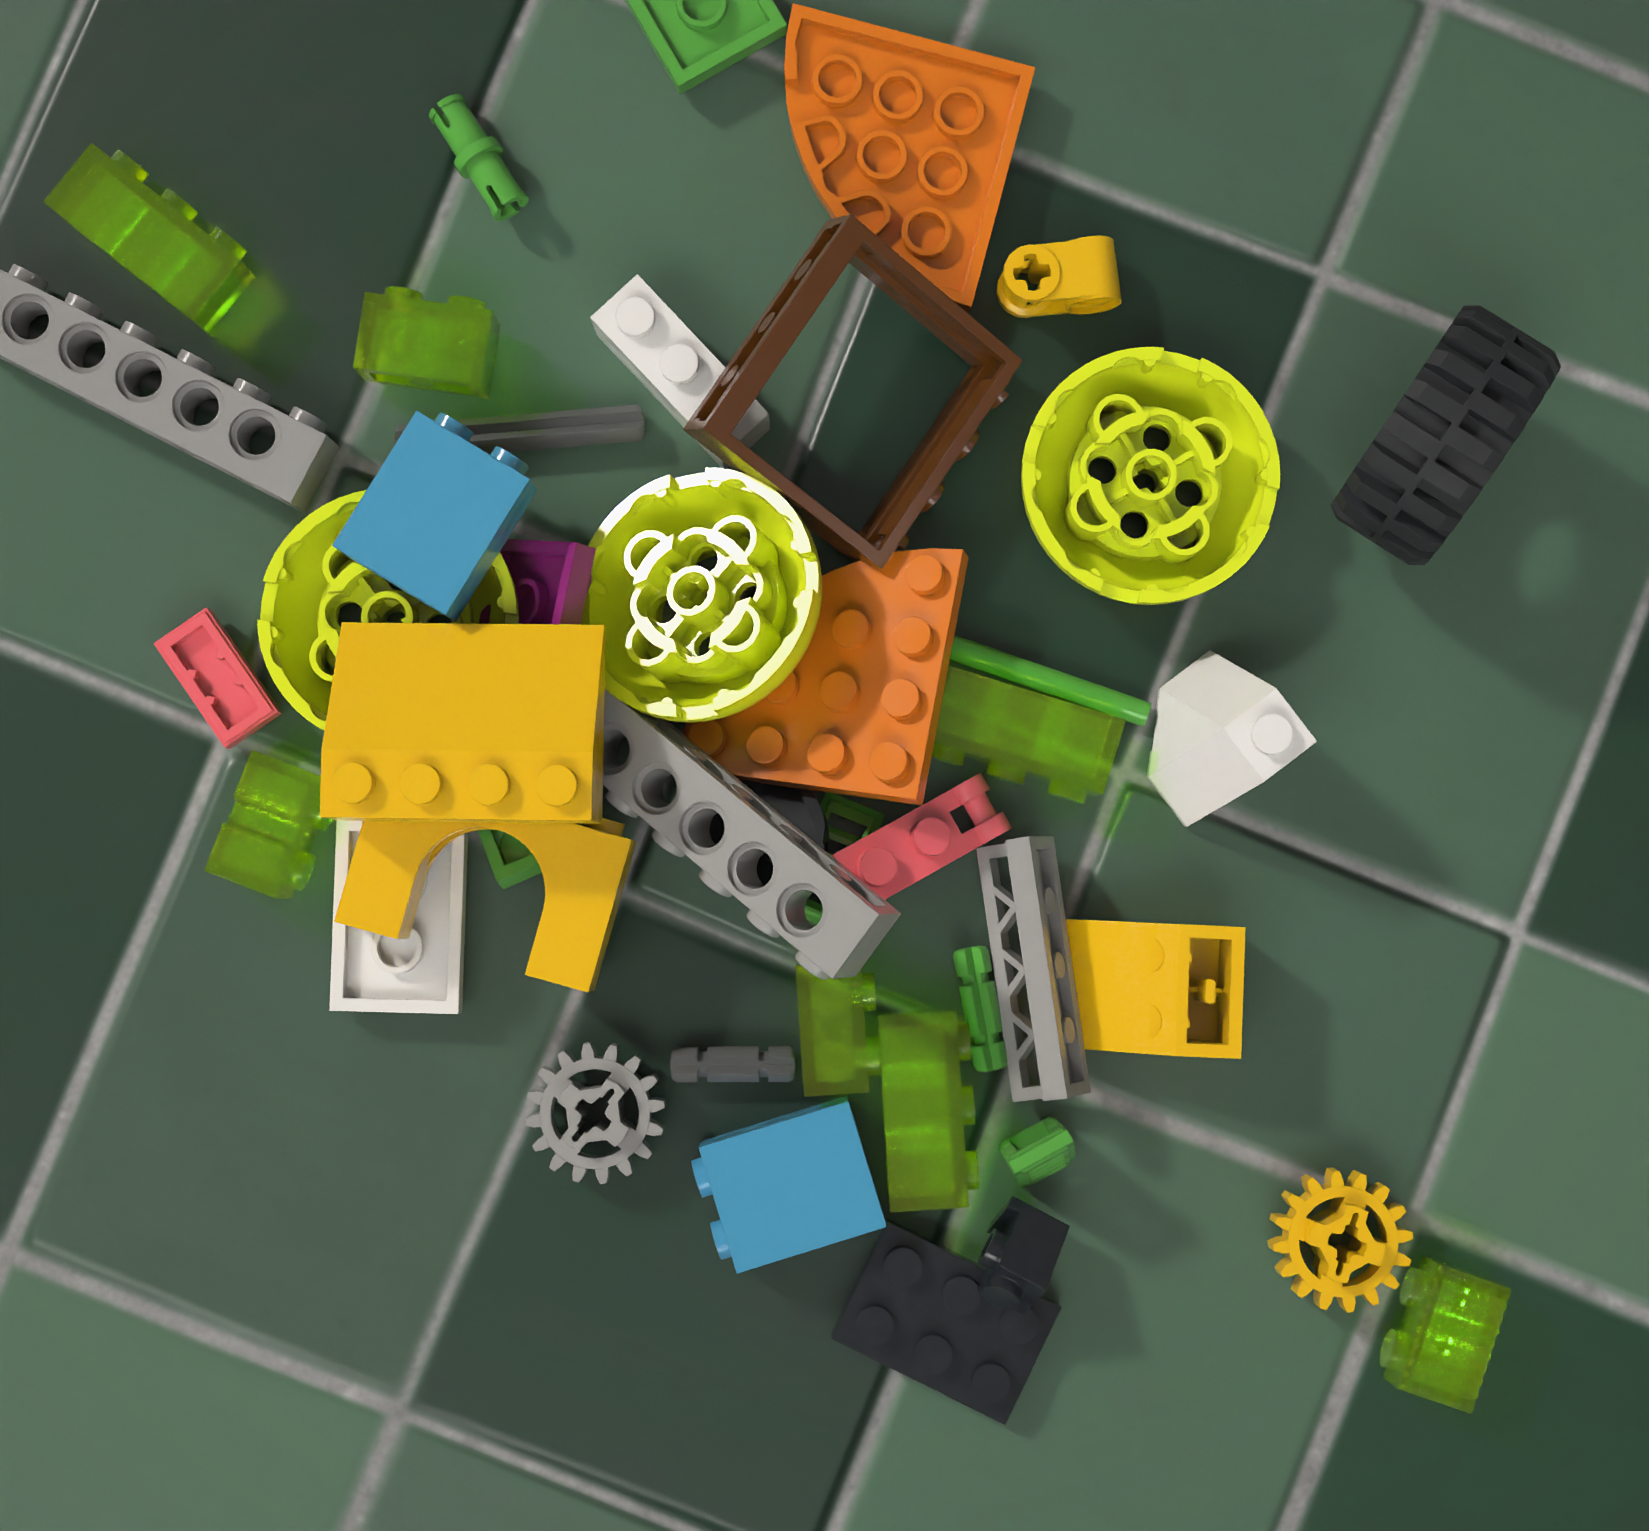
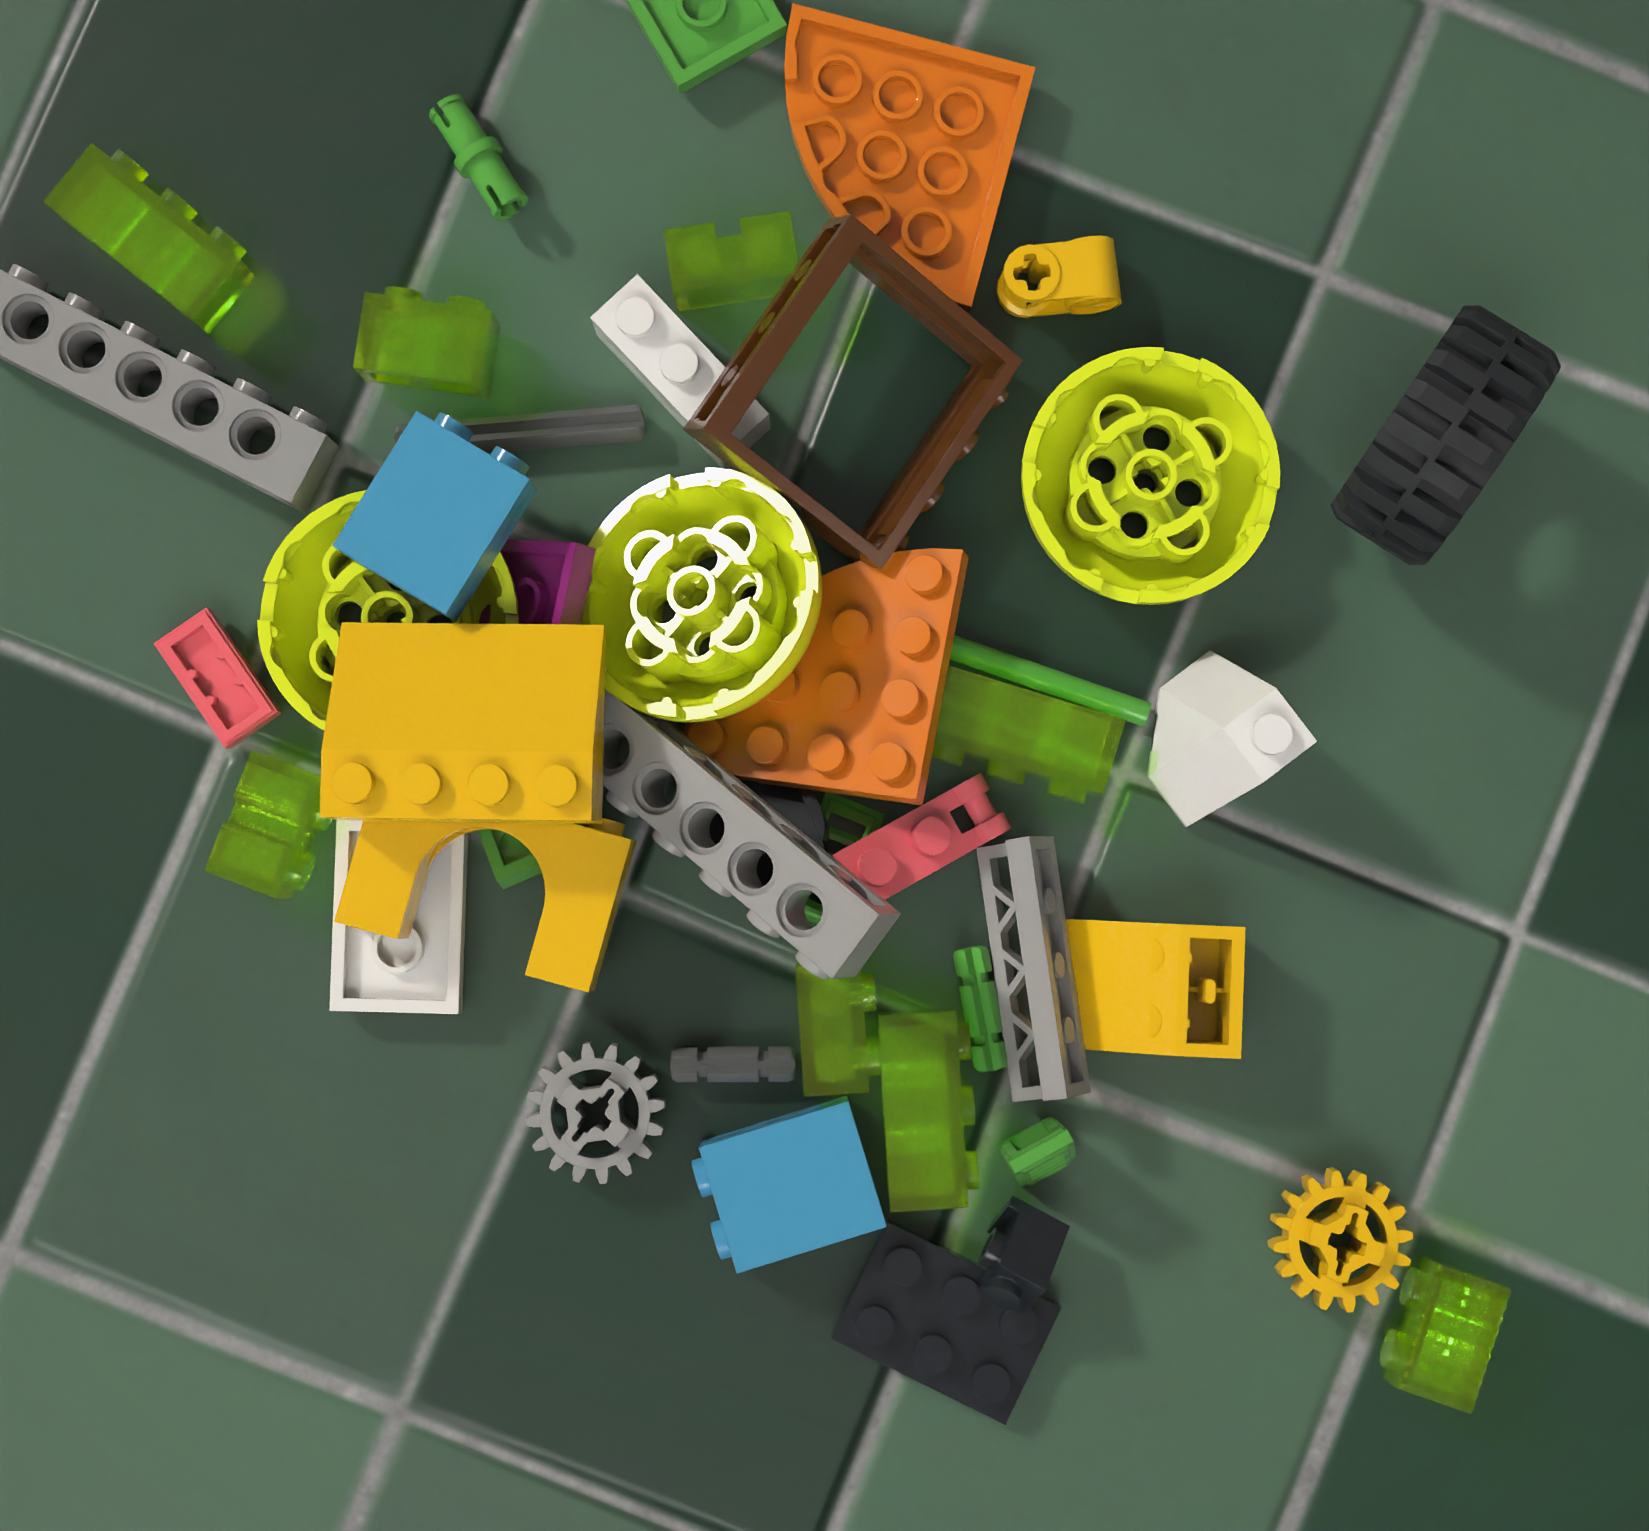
none -> clear neon green brick [663,211,798,312]

